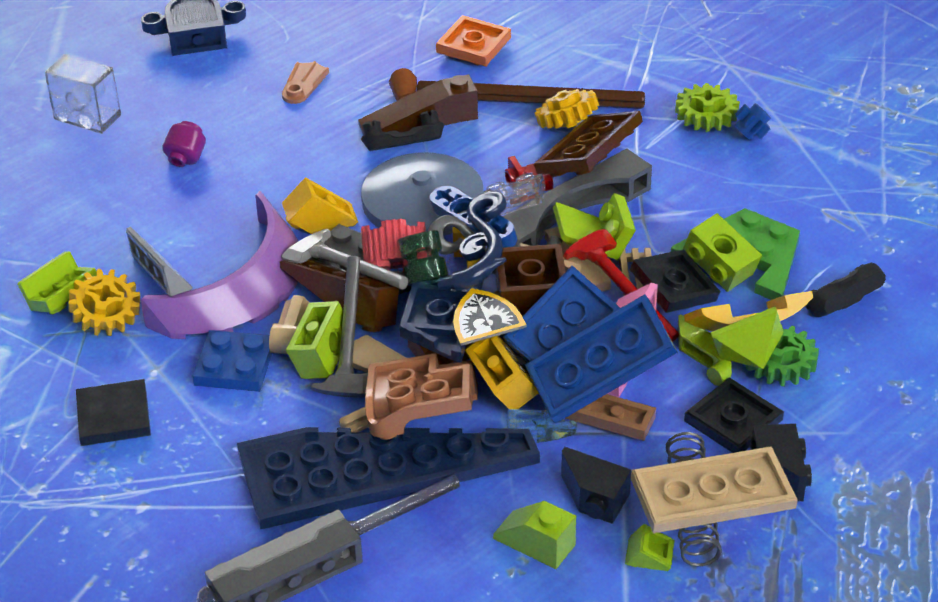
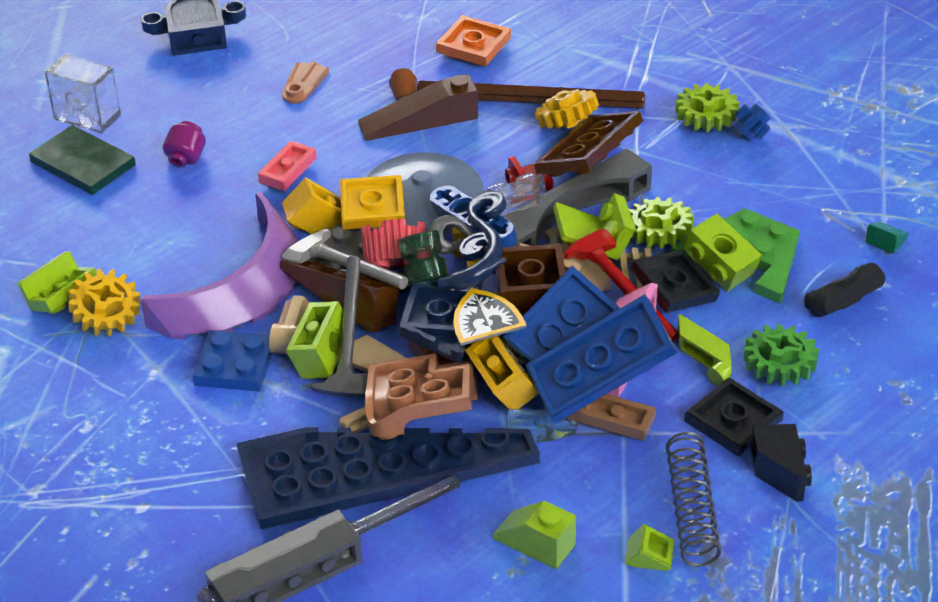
black tile [76,379,151,446] -> none
light grey slope [126,227,192,296] -> none
black piece [361,110,444,151] -> none
black slope [561,447,631,524] -> none
tan tile [631,446,798,533] -> none
yellow slope [684,291,813,331] -> none
lime slope [711,307,784,369] -> none
none -> dark green tile [29,125,136,195]
none -> coral plate [258,141,317,191]
none -> yellow tile [340,175,405,230]
none -> lime gear [629,197,694,249]
none -> green slope [865,222,909,253]

